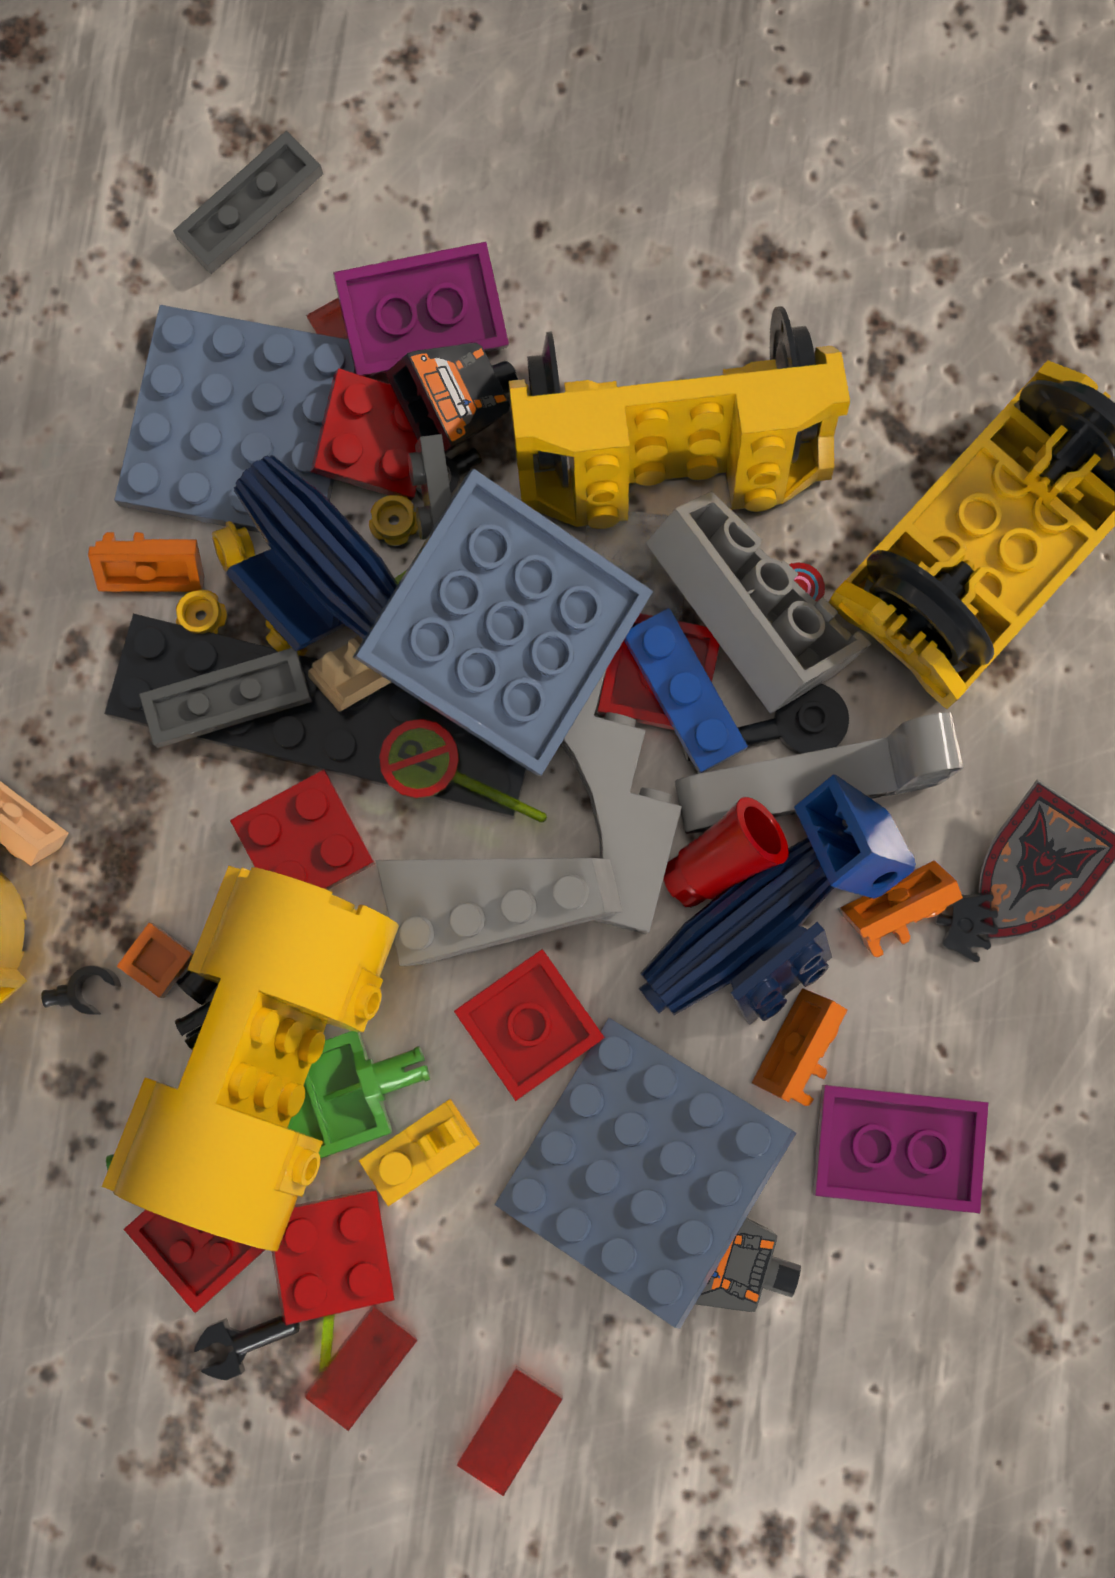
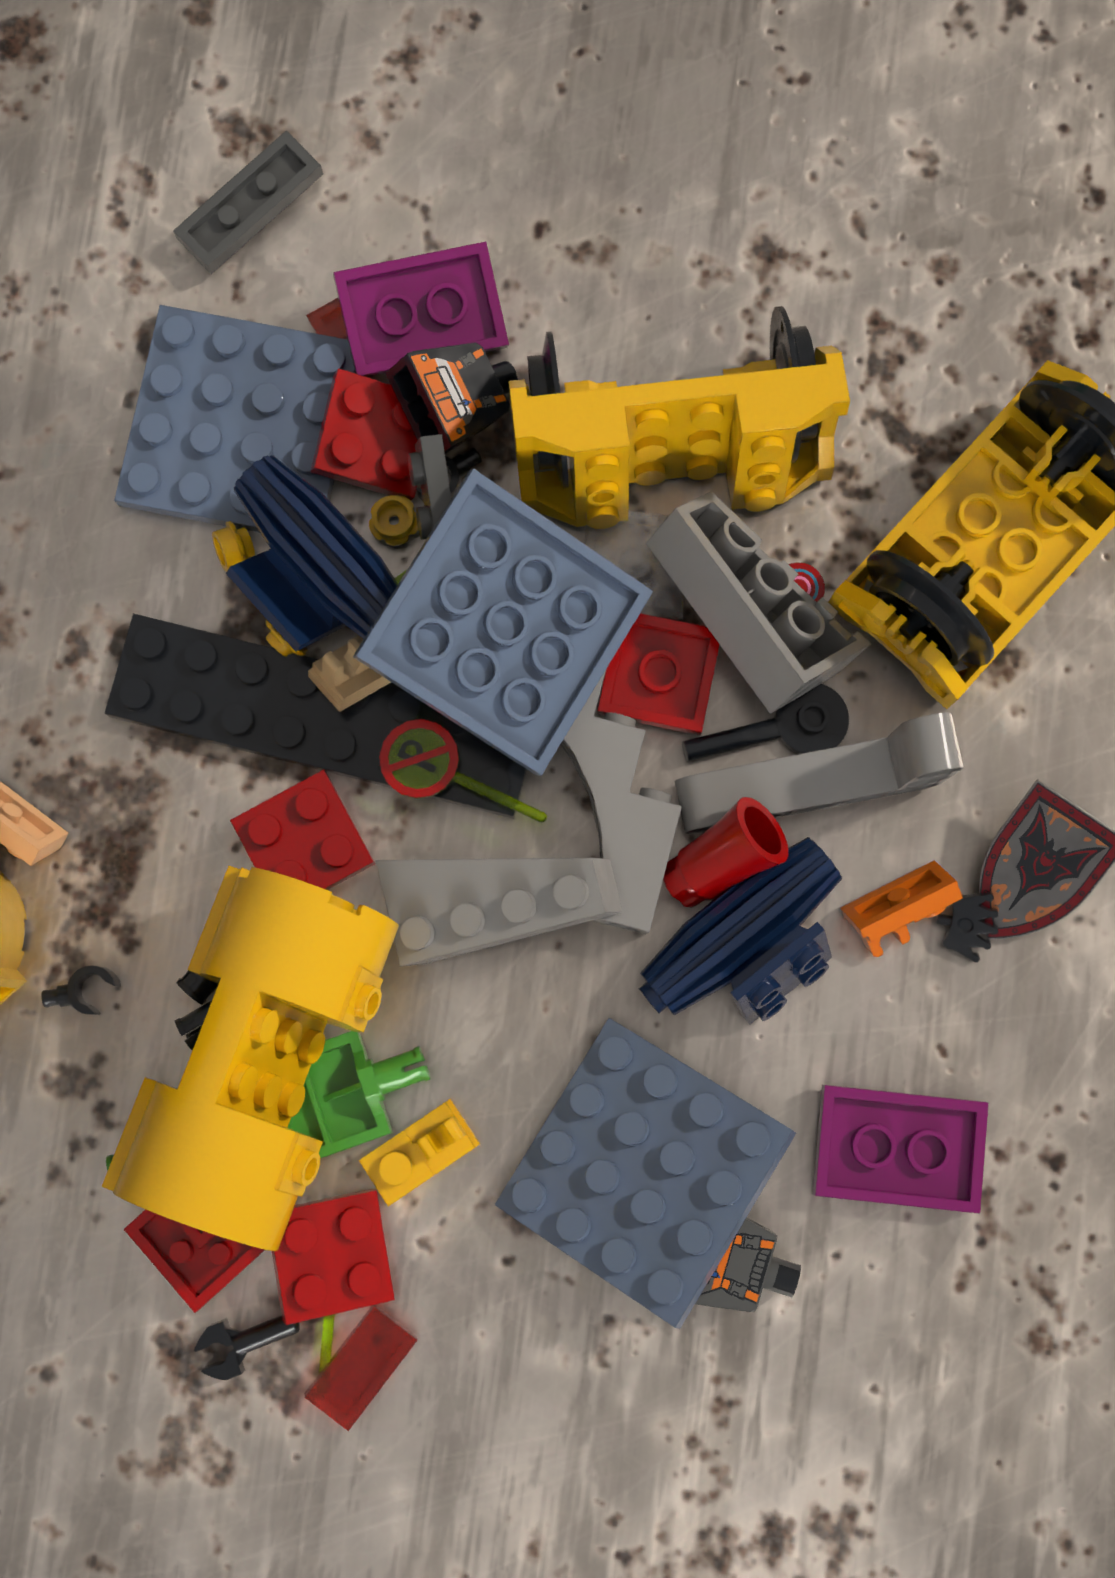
orange plate [88,532,205,592] -> none
orange plate [116,922,194,998] -> none
dark grey plate [139,648,312,748] -> none
yellow plate [176,590,227,634] -> none
red plate [454,949,605,1101] -> none
clear red tile [456,1365,563,1496] -> none
blue plate [624,608,748,774] -> none
orange plate [752,988,848,1106] -> none
blue torso [794,774,916,899] -> none

